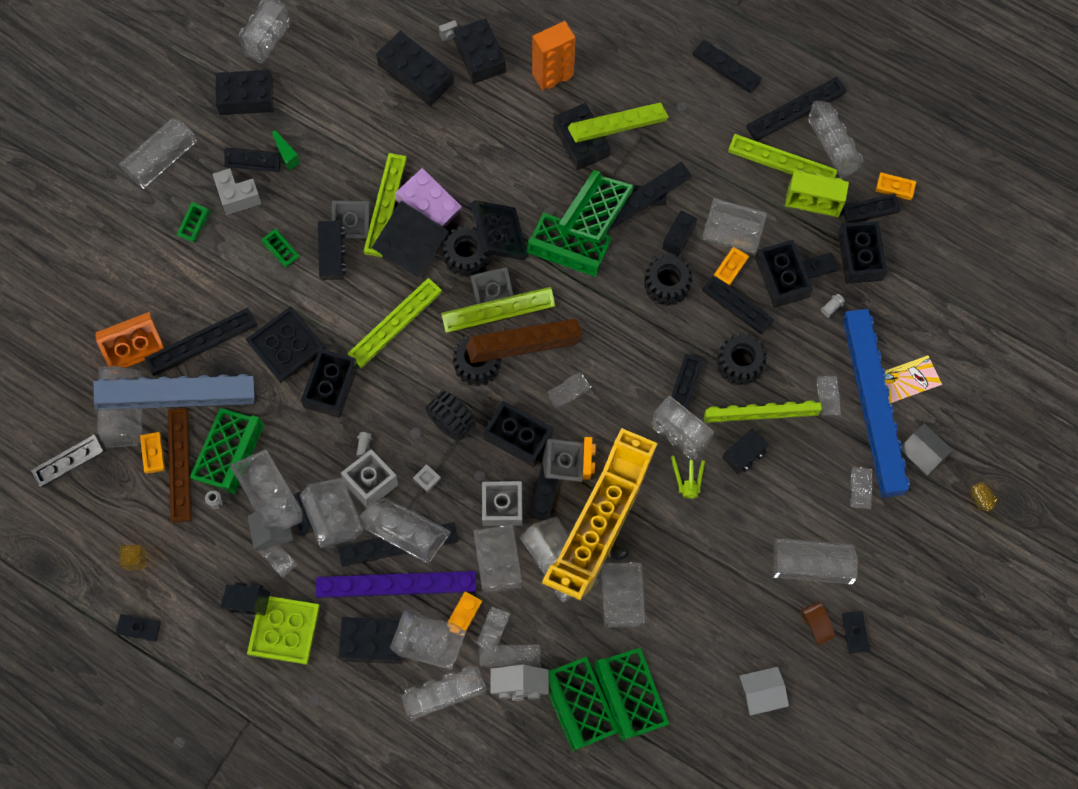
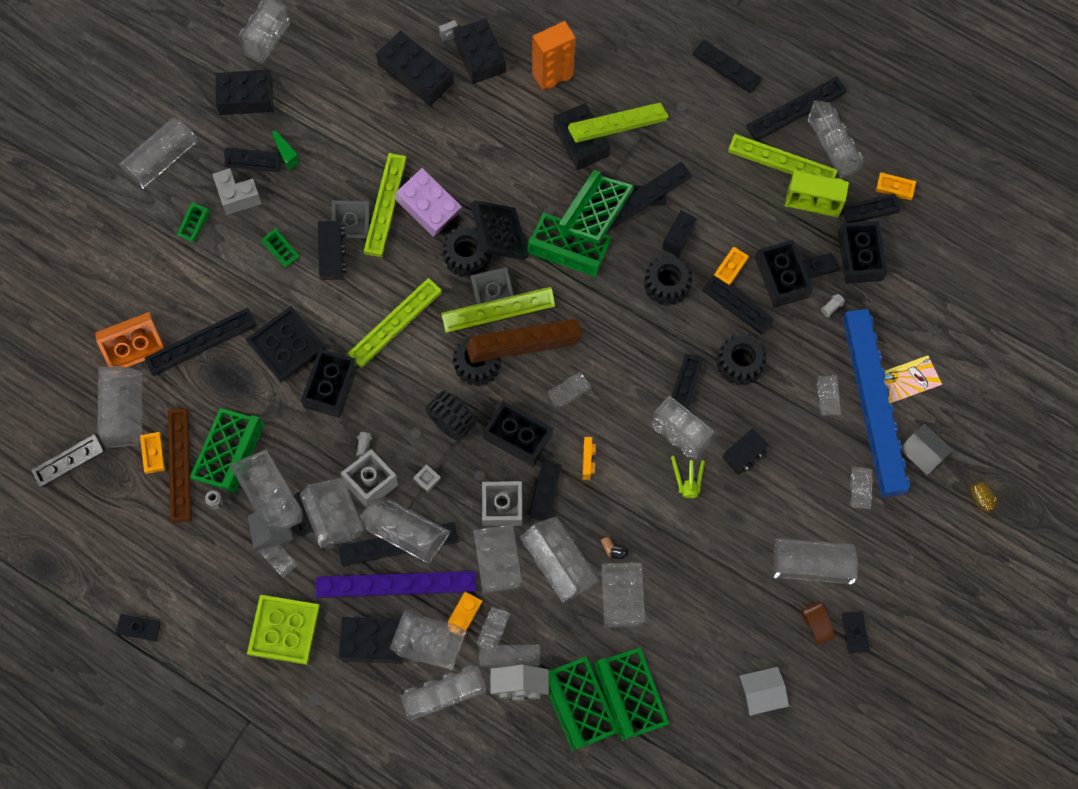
sand blue brick [93,374,254,410] -> none
clear yellow brick [120,544,146,571] -> none
black brick [221,582,270,616] -> none
black plate [371,200,449,278] -> none
yellow slope [542,428,658,600] -> none
dark grey slope [542,439,584,482] -> none
clear brick [702,198,767,254] -> none
lime plate [704,401,822,423] -> none

